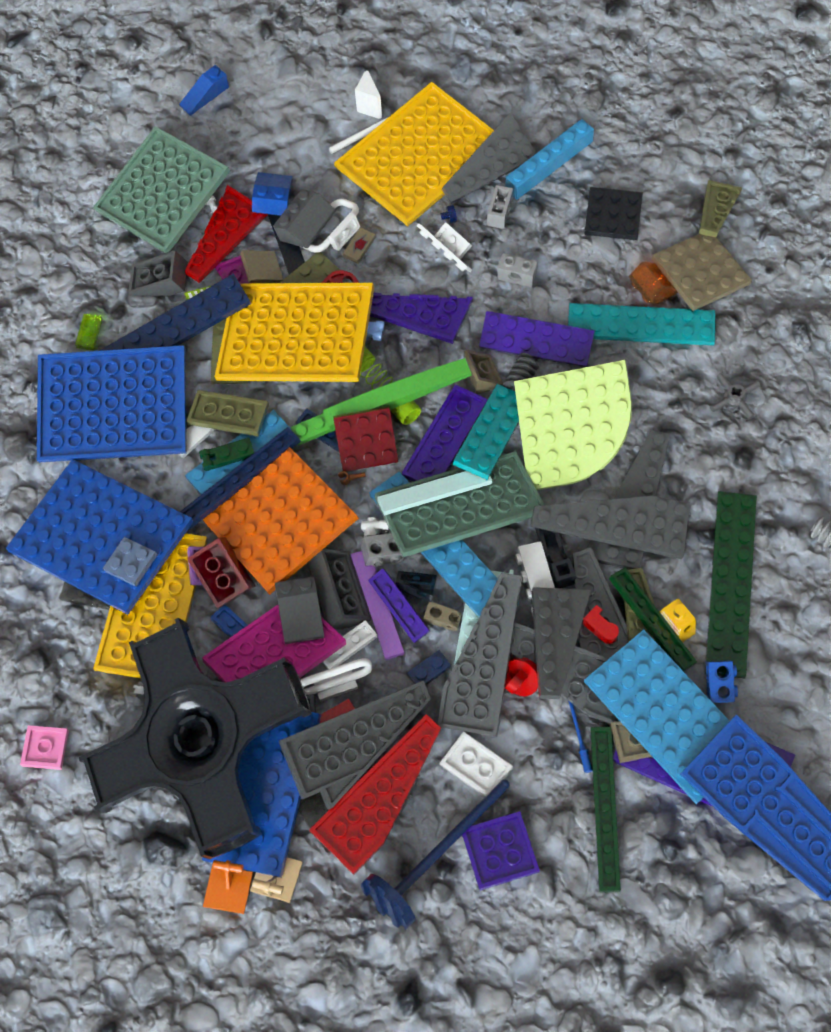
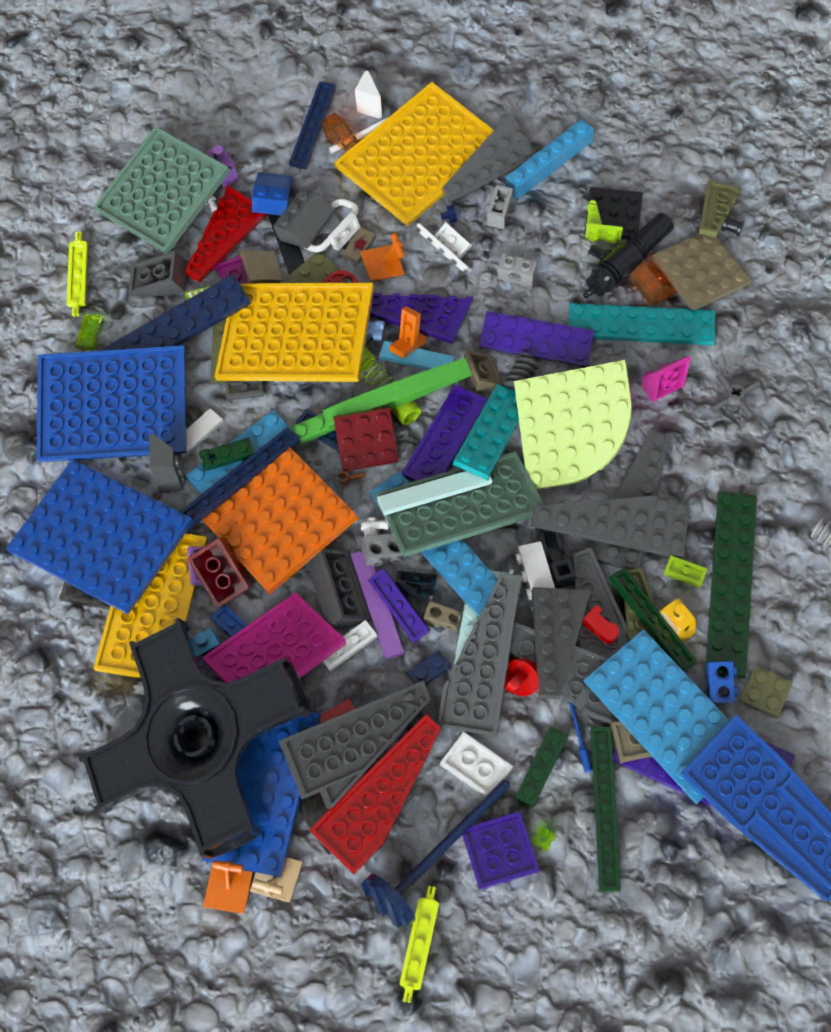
bright pink plate [20,725,69,770] -> none
sand blue plate [103,537,157,587] -> none
blue slope [179,65,229,116] -> none
olive plate [187,390,269,436] -> none
dark grey slope [275,577,324,644] -> none
white bar [300,658,373,702] -> none
none -> neon yellow plate [67,231,88,317]
none -> dark grey slope [149,434,185,493]
none -> dark azure torso [190,628,223,667]
none -> medium lavender torso [206,145,239,188]
none -> dark grey plate [225,381,264,401]
none -> dark blue plate [289,81,336,170]
none -> clear orange slope [321,112,359,151]
none -> orange plate [360,234,405,282]
none -> medium azure tile [379,341,455,370]
none -> orange bracket [389,306,427,359]
none -> neon yellow plate [399,886,439,1003]
none -> dark green plate [515,726,569,808]
none -> clear neon green plate [531,826,556,851]
none -> black piece [583,213,674,298]
none -> lime plate [585,200,623,244]
none -> dark pink slope [641,356,691,402]
none -> lime plate [663,555,708,588]
none -> black bush [722,215,745,237]
none -> olive plate [739,666,793,719]

